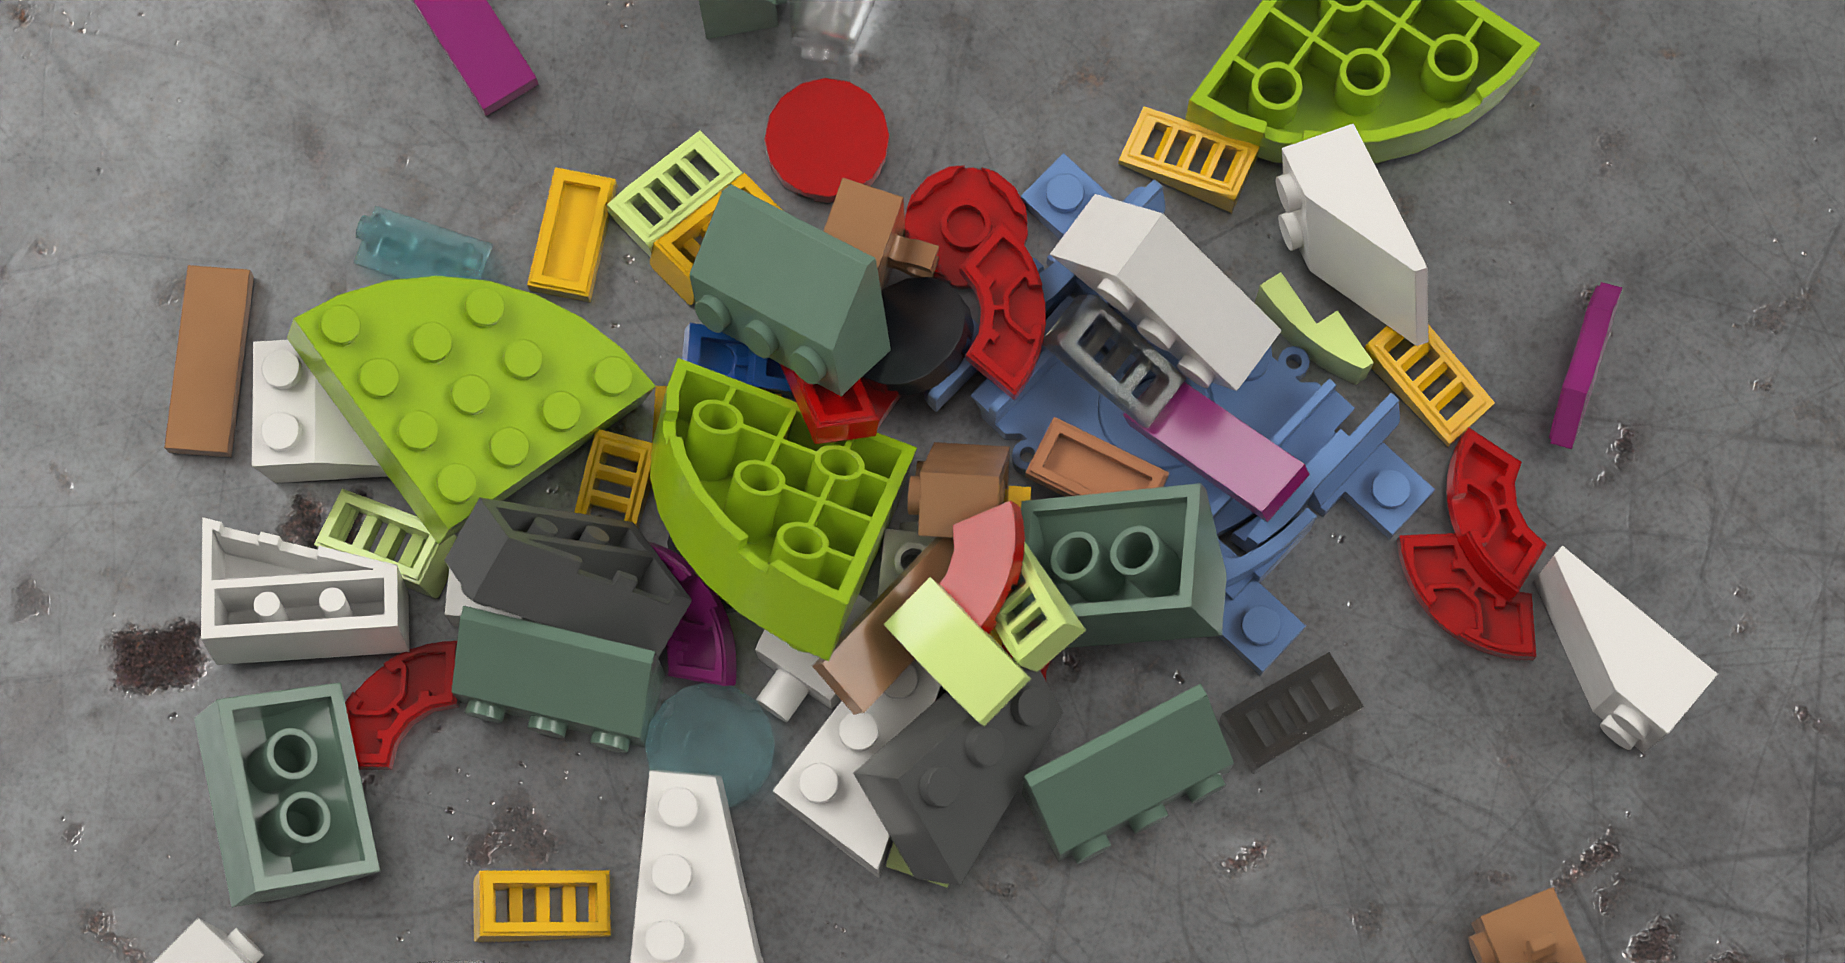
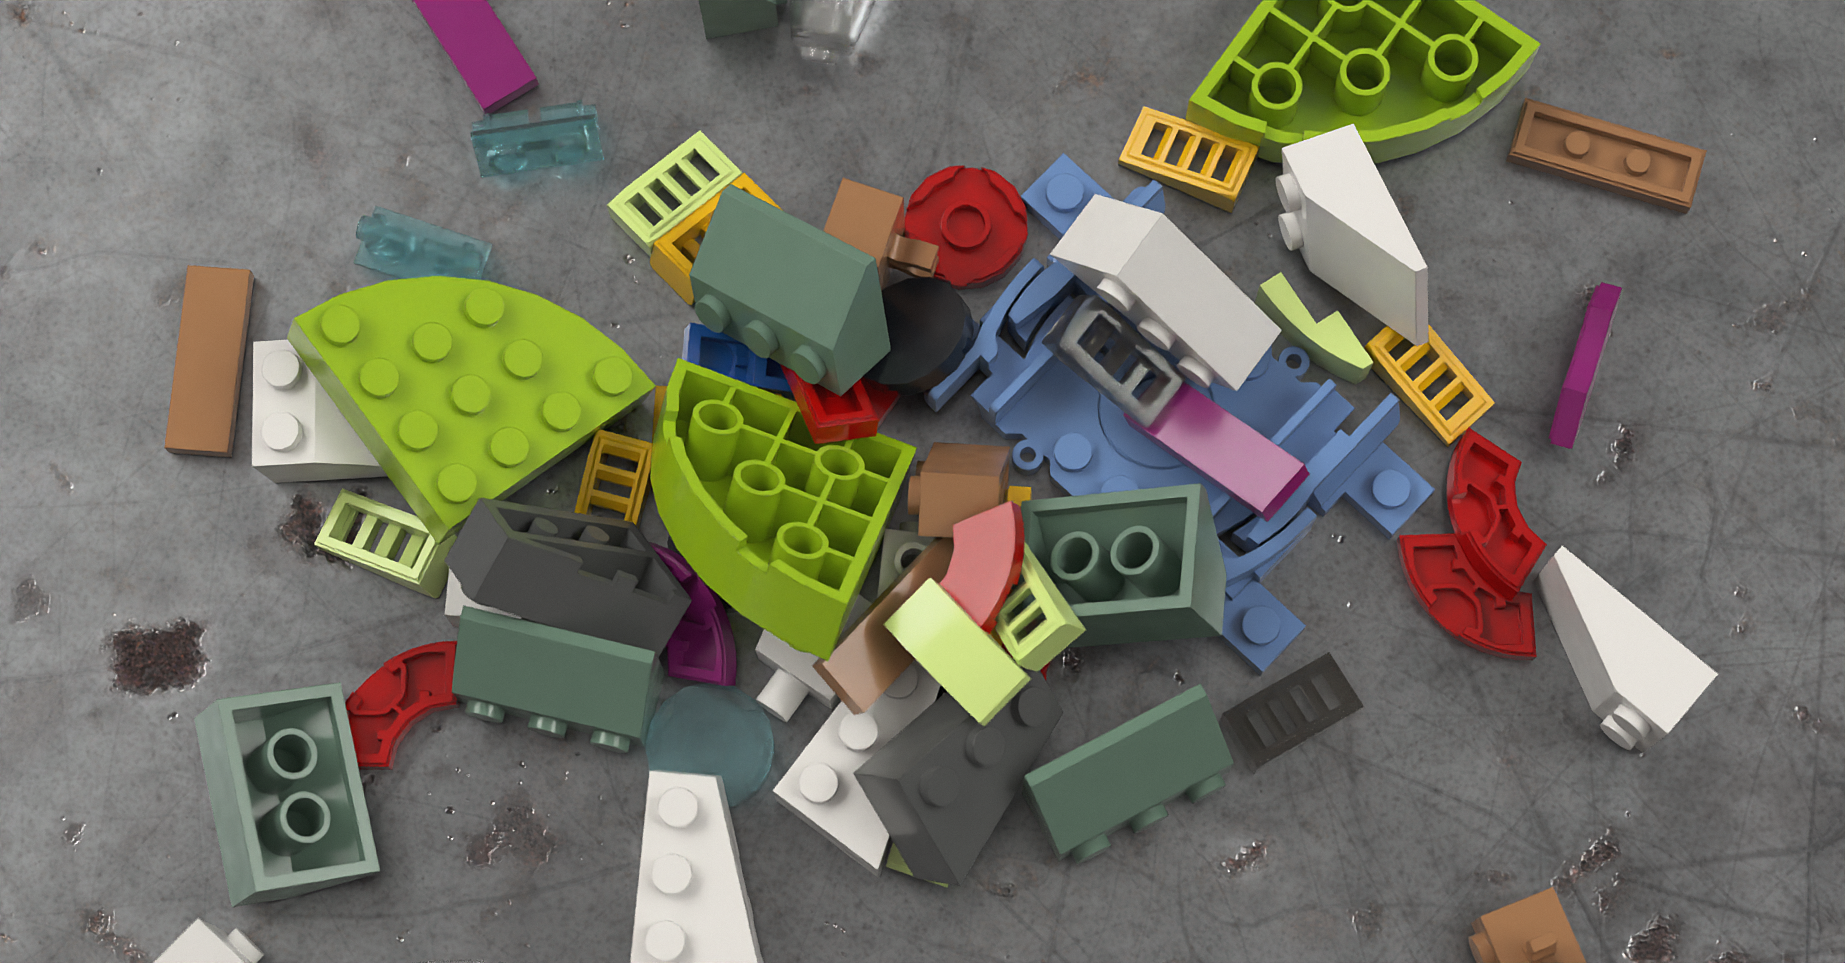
white wedge [201,518,409,665] -> none
yellow slope [473,870,611,942] -> none
yellow tile [527,167,618,303] -> none
red tile [765,78,890,203] -> none
red tile [960,220,1046,401] -> none
nougat tile [1025,417,1169,497] -> none
none -> clear light blue hinge [470,100,604,178]
none -> medium nougat tile [1506,98,1707,214]

